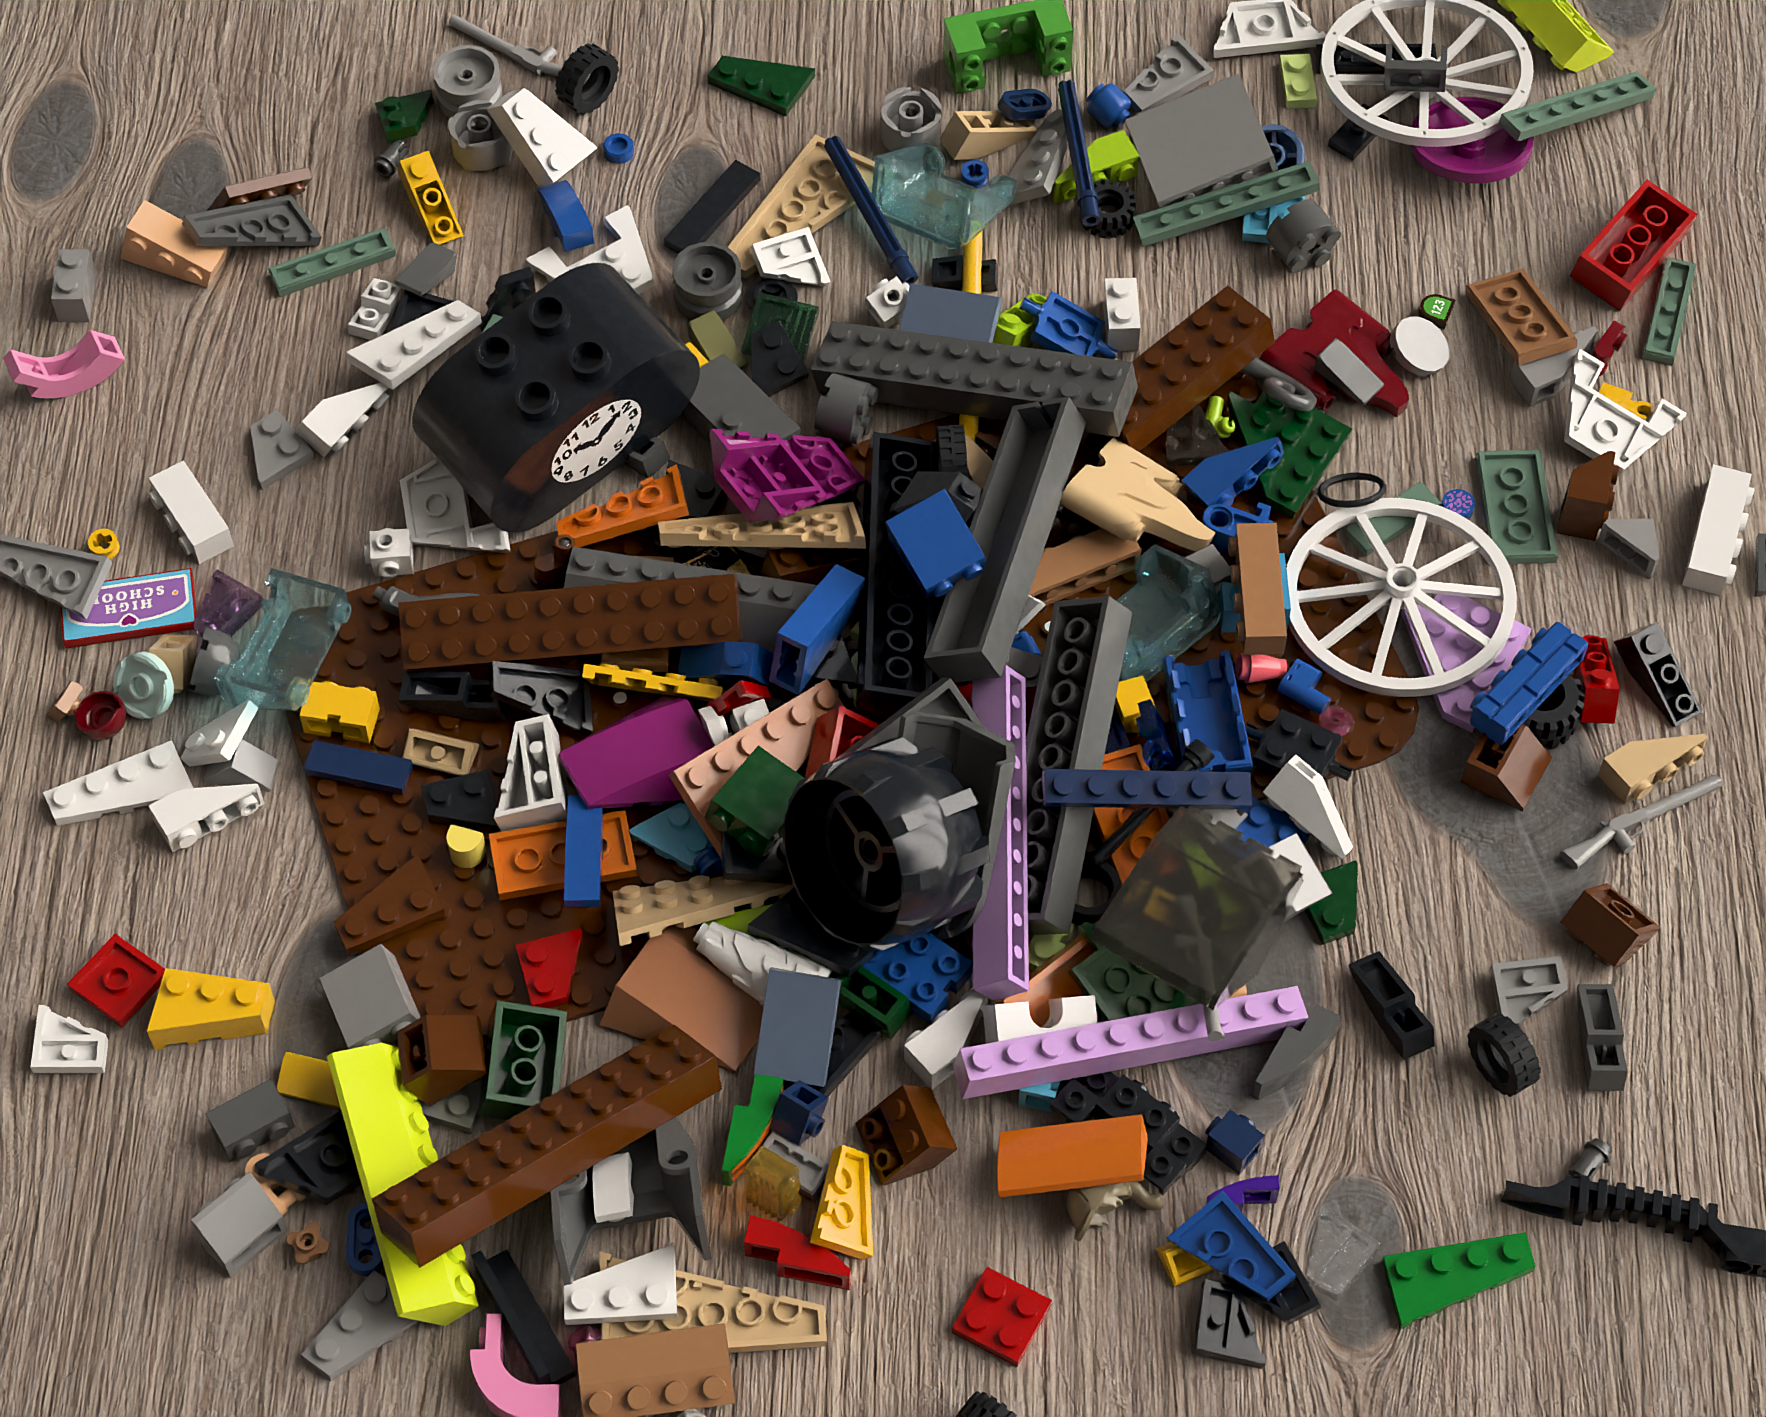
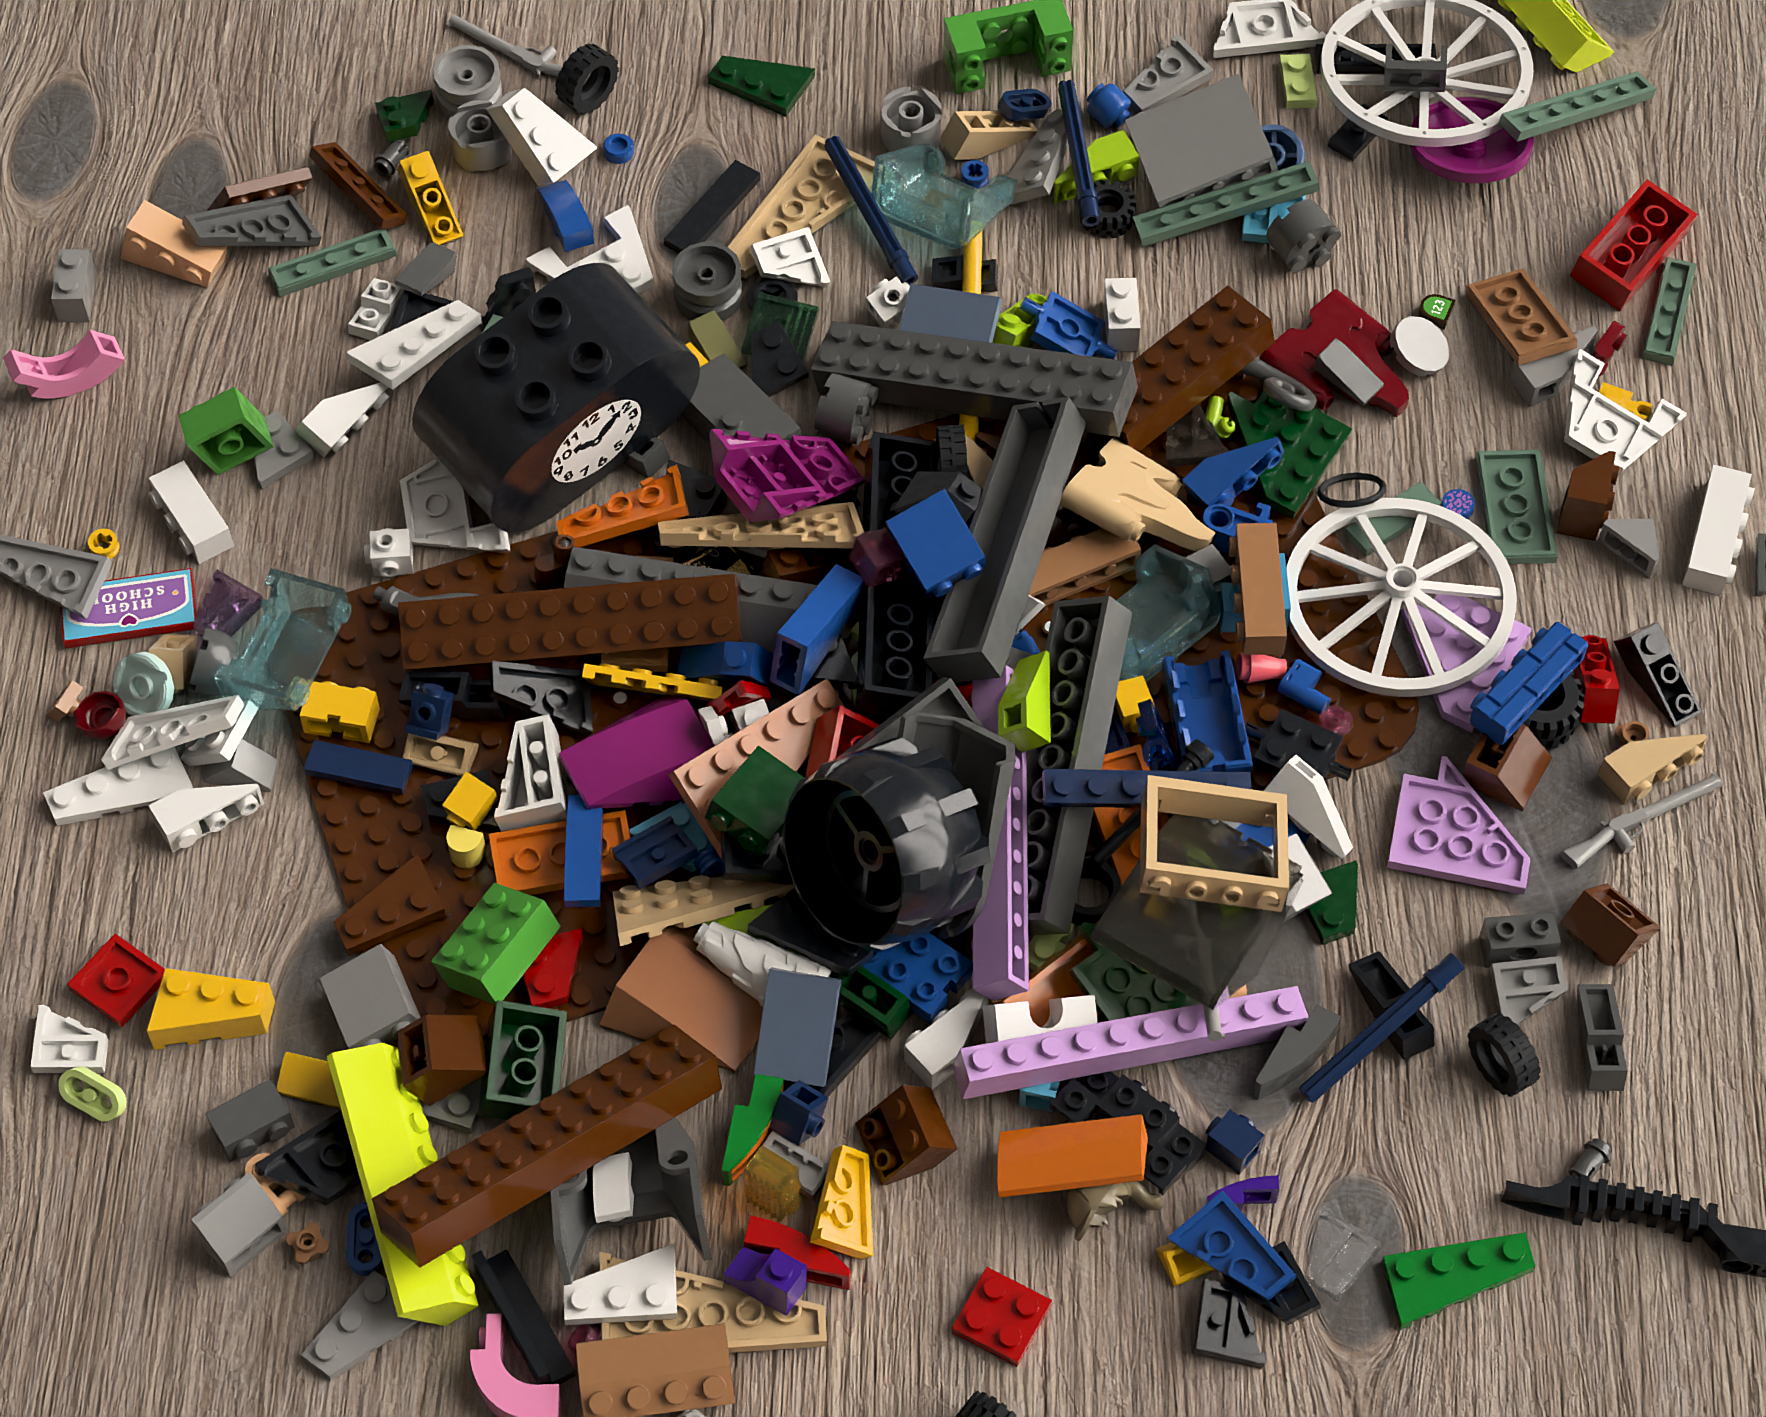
none -> yellowish green plate [58,1066,126,1121]
none -> white wing [101,695,245,770]
none -> bright green brick [178,387,274,475]
none -> reddish brown plate [309,142,408,230]
none -> dark blue brick [405,684,454,740]
none -> bright green brick [431,883,561,1005]
none -> yellow brick [442,771,498,831]
none -> dark blue plate [612,816,699,890]
none -> dark purple arch [724,1247,807,1316]
none -> clear pink brick [849,528,904,588]
none -> lime slope [998,650,1051,752]
none -> tan window [1139,775,1289,912]
none -> dark blue axle [1299,953,1465,1103]
none -> lavender wing [1387,756,1530,895]
none -> dark grey brick [1479,912,1561,968]
none -> medium nougat plate [1614,721,1649,748]

